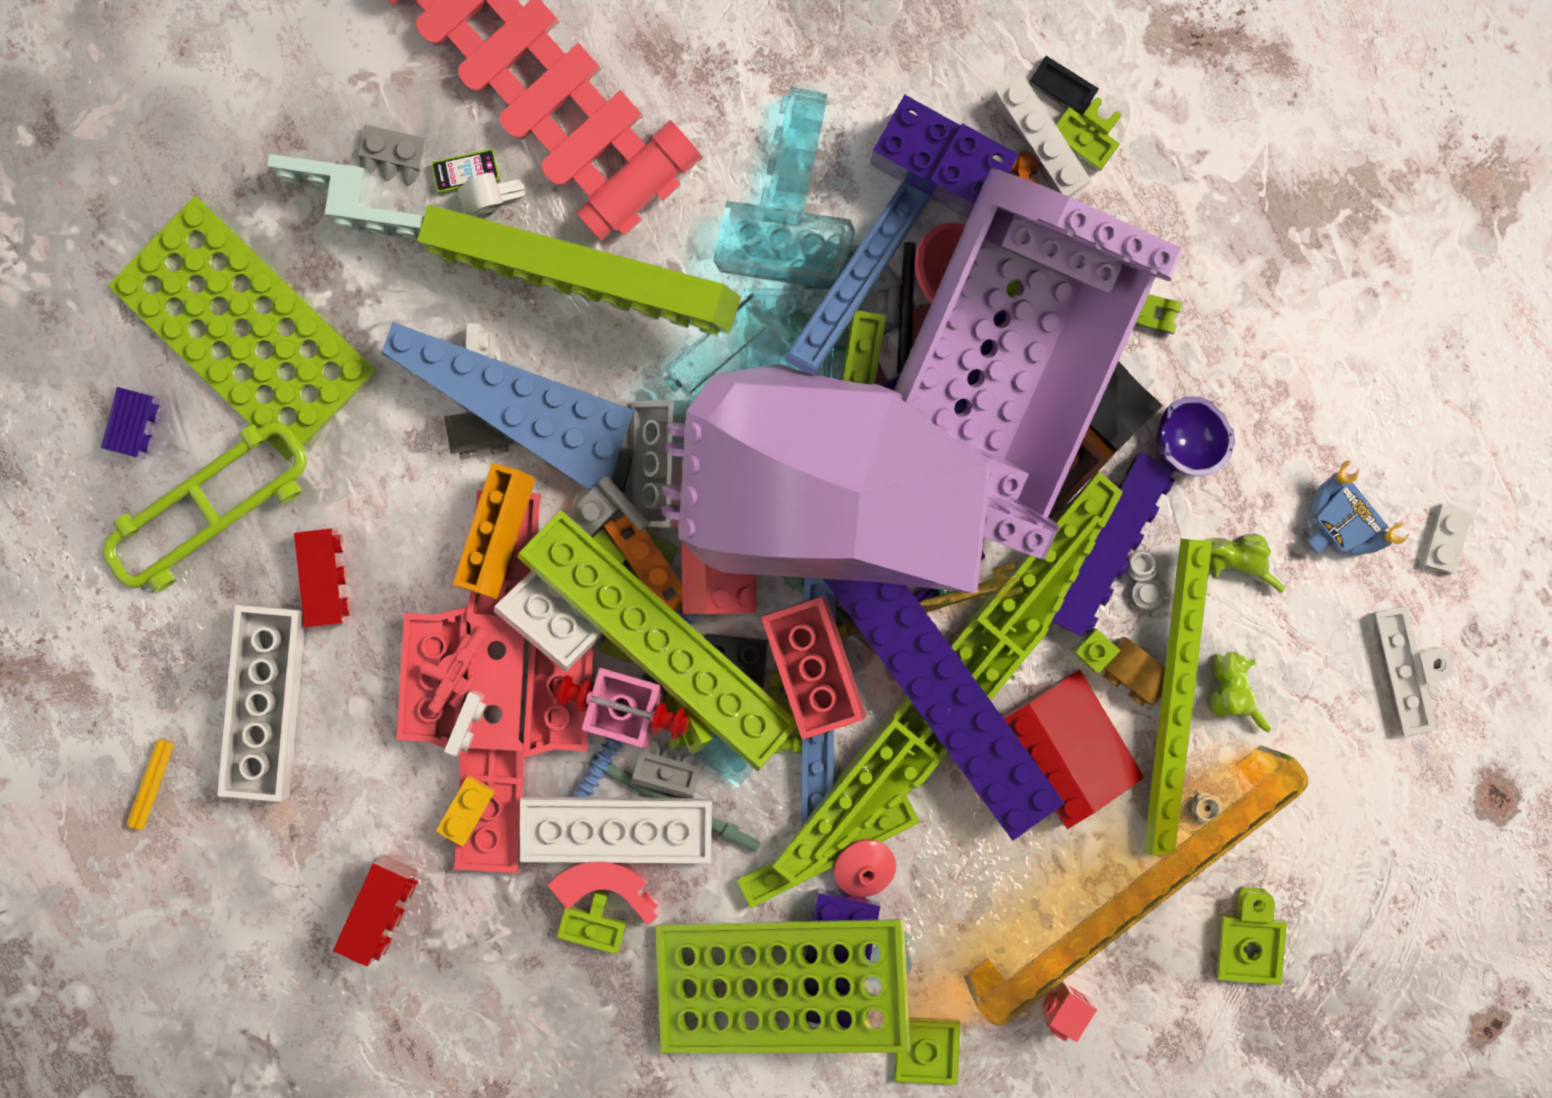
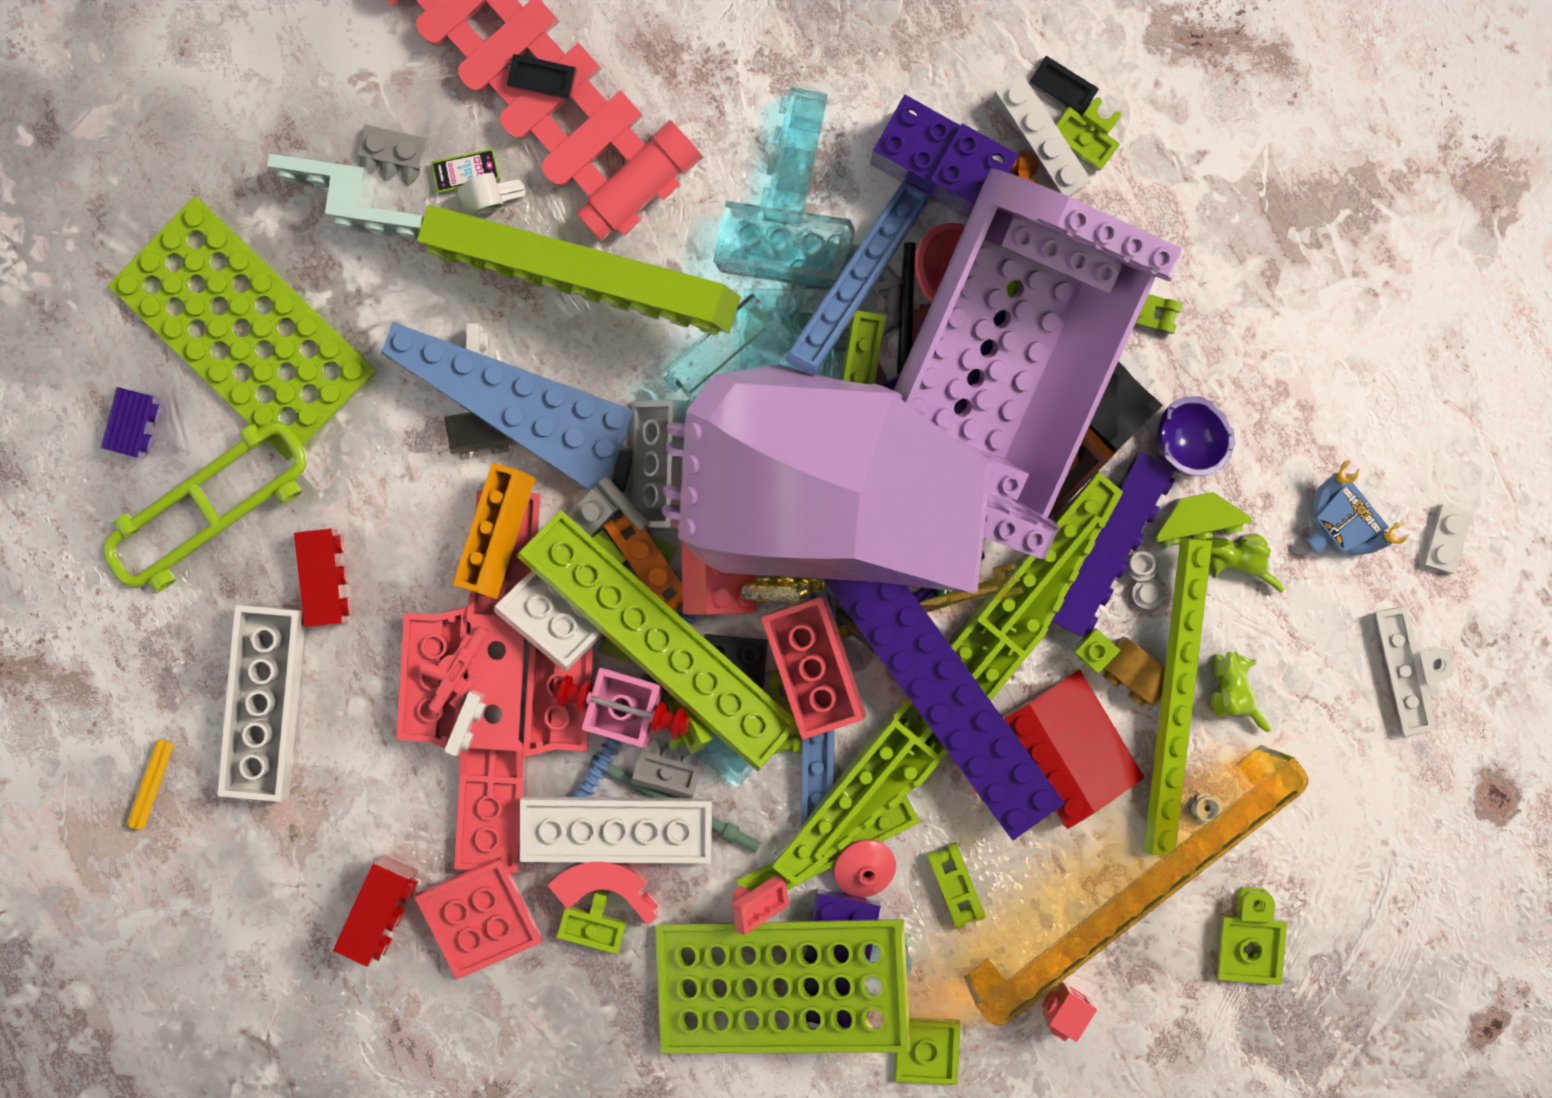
yellow plate [436,775,496,847] -> none
none -> coral plate [414,856,543,980]
none -> black tile [507,54,577,100]
none -> coral tile [732,875,789,935]
none -> clear yellow plate [741,576,824,605]
none -> lime plate [927,842,986,929]
none -> lime slope [1152,492,1252,547]

